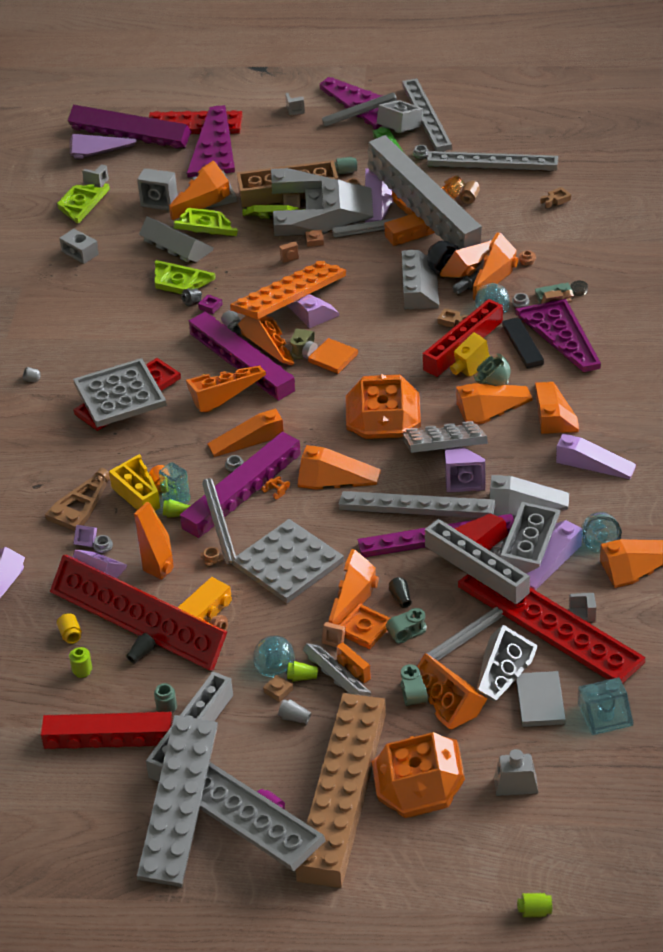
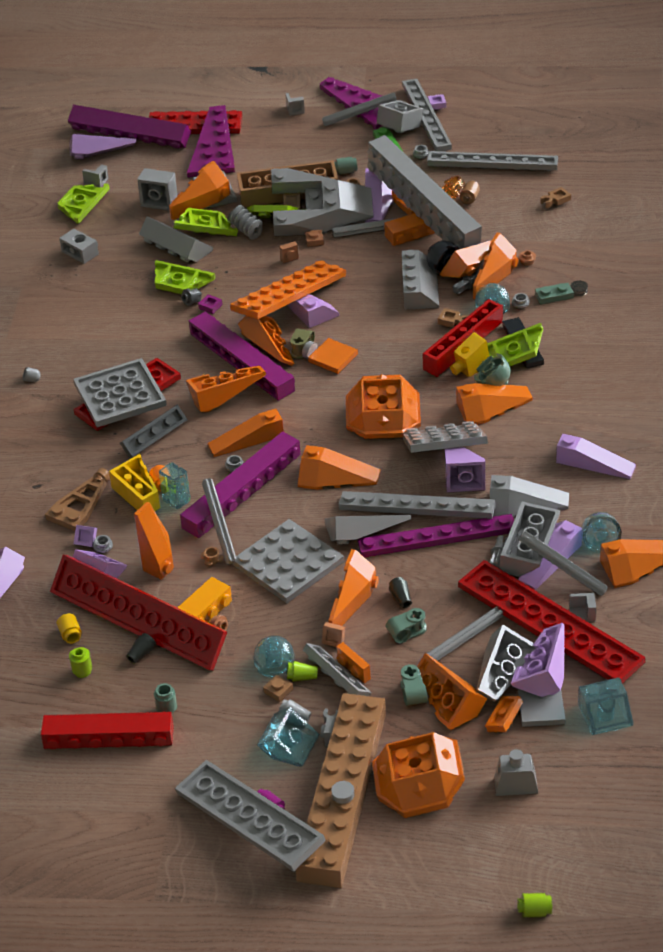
light grey plate [137,715,218,887] -> none
light grey brick [146,672,233,782] -> none
lime cone [162,499,191,518] -> none
light grey brick [221,310,241,335] -> none
orange piece [261,476,290,500] -> none
orange tile [339,603,390,650] -> none
light grey brick [425,519,530,604] -> none
red slope [454,513,509,550] -> none
magenta wing [515,299,601,372] -> none
orange wedge [535,382,579,434] -> none
medium nougat plate [541,290,574,303] -> none
none -> dark grey plate [120,404,188,458]
none -> light grey piece [228,205,262,240]
none -> clear light blue slope [257,706,320,767]
none -> light grey plate [321,708,338,747]
none -> light grey wedge [325,515,411,545]
none -> light grey tile [331,781,354,804]
none -> lavender plate [428,94,446,110]
none -> orange plate [485,696,523,732]
none -> lime wing [487,323,543,366]
none -> lavender wedge [511,623,564,697]
none -> light grey axle [519,531,608,596]

